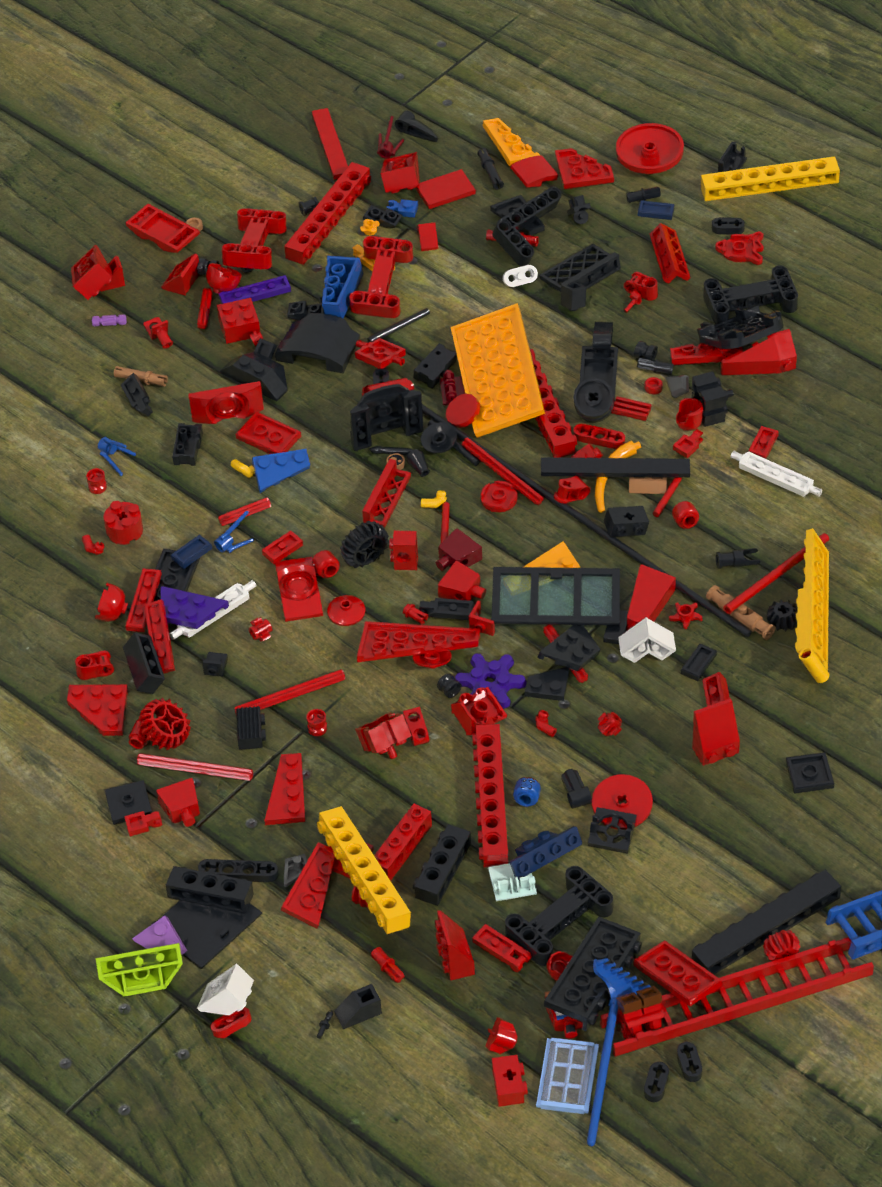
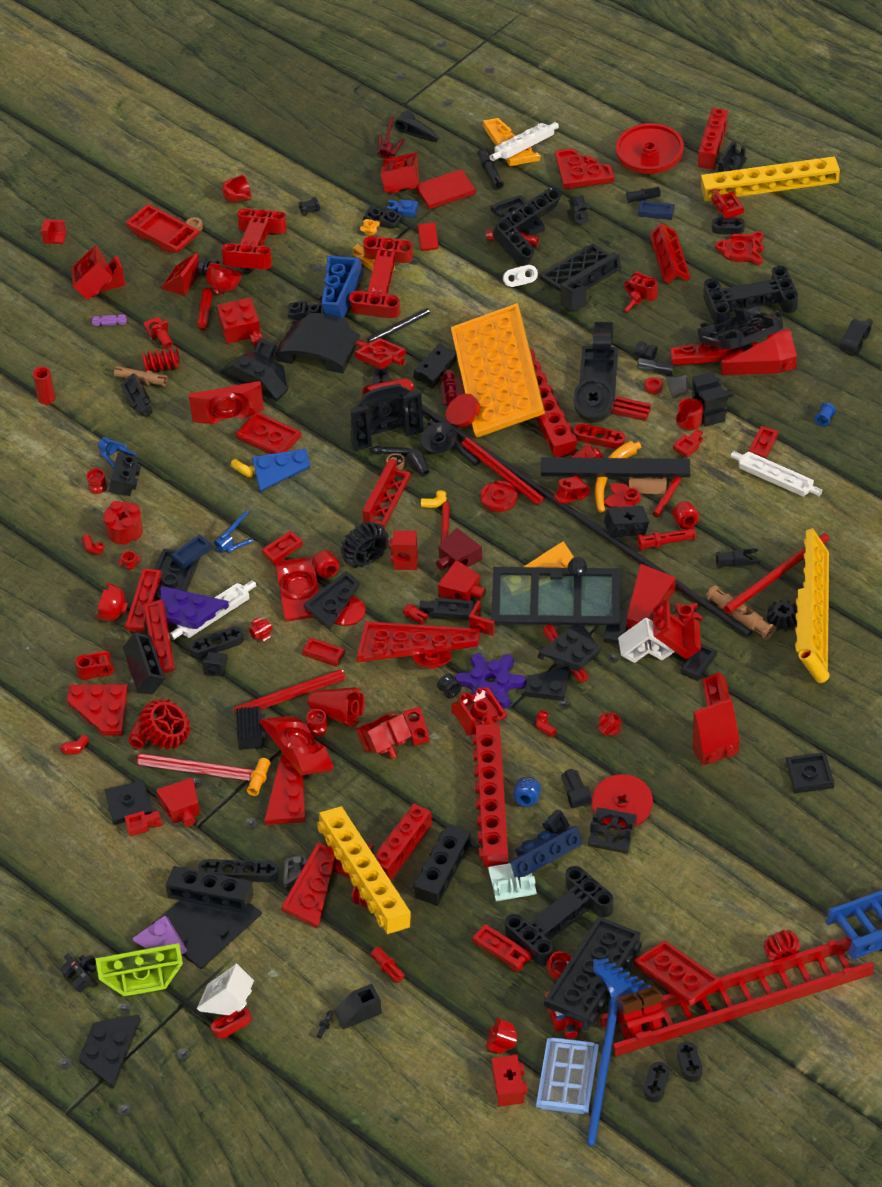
black piece [172,423,203,466] -> none
red axle [218,497,271,526] -> none
dark purple plate [219,275,291,304] -> none
red brick [284,162,371,265] -> none
red tile [312,108,348,180] -> none
red slope [435,910,475,981] -> none
red slope [510,155,558,187] -> none
black brick [692,869,841,975] -> none
none -> red pin [33,367,55,405]
none -> red panel [41,219,67,244]
none -> red arm [60,735,89,755]
none -> black hips [60,953,98,992]
none -> black wing [79,1015,141,1089]
none -> black brick [109,453,141,496]
none -> red plate [118,551,141,570]
none -> red piece [142,347,180,372]
none -> black beam [189,627,244,659]
none -> red hair [222,174,251,203]
none -> light orange pin [246,758,271,796]
none -> red slope [260,716,333,775]
none -> red tile [302,637,345,667]
none -> black wing [303,571,360,631]
none -> red cone [307,687,365,727]
none -> white plate [489,122,559,161]
none -> black tile [542,810,570,834]
none -> black plate [568,557,587,577]
none -> red plate [604,483,641,508]
none -> red pin [637,528,696,551]
none -> red panel [653,600,701,659]
none -> red brick [698,108,728,170]
none -> red bracket [711,188,744,219]
none -> blue bush [814,402,836,427]
none -> black beam [840,319,873,355]

